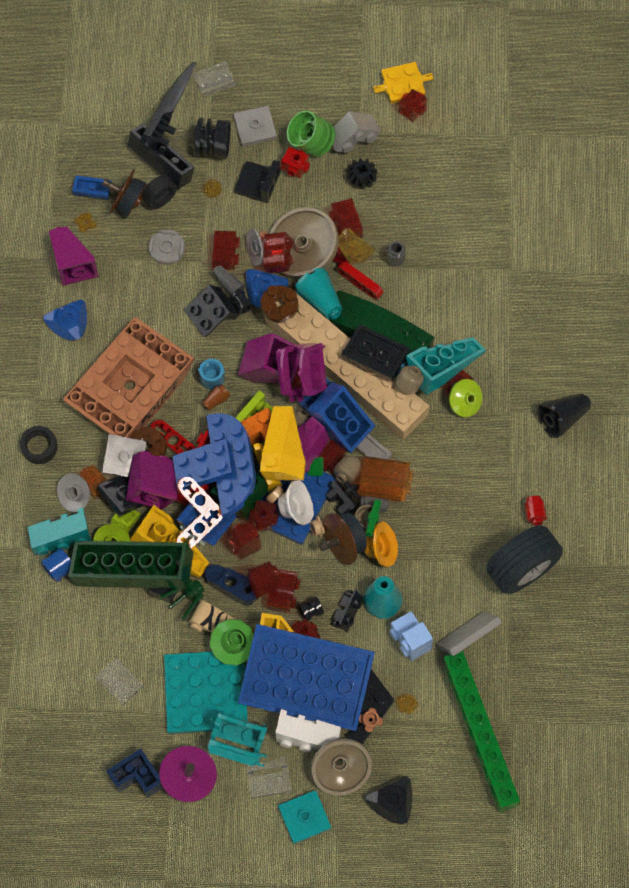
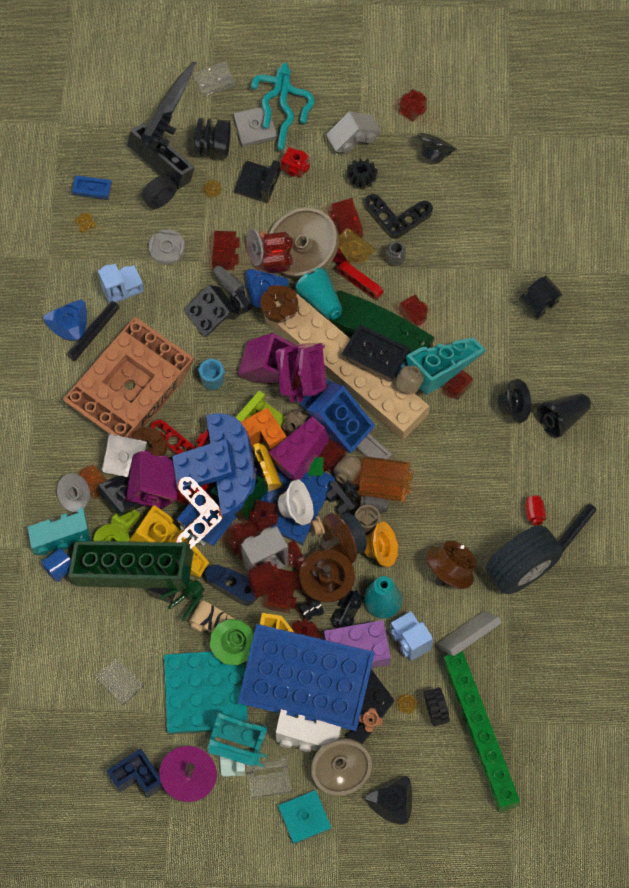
black tyre [20,426,58,465] -> none
magenta slope [49,226,99,286] -> none
piece [101,169,146,218] -> none
dark orange cone [202,384,231,411] -> none
yellow wedge [260,406,306,481] -> none
tan tile [266,486,284,504] -> none
bright green wheel [287,110,336,157] -> none
green bar [365,499,382,537] -> none
yellow plate [373,62,433,104] -> none
lime dish [449,379,483,417] -> none
none -> black axle [67,301,119,361]
none -> light blue brick [98,264,144,303]
none -> light aqua panel [220,756,246,777]
none -> light grey brick [241,526,289,582]
none -> teal plant [251,63,315,151]
none -> clear red plate [287,540,304,572]
none -> reddish brown piece [299,549,355,603]
none -> medium lavender brick [324,620,391,668]
none -> black beam [365,194,433,239]
none -> clear red brick [399,294,428,326]
none -> black hat [417,133,457,162]
none -> black tyre [424,687,450,727]
none -> reddish brown piece [426,540,477,589]
none -> black hat [498,379,532,424]
none -> black brick [518,275,563,320]
none -> black axle [558,503,596,553]

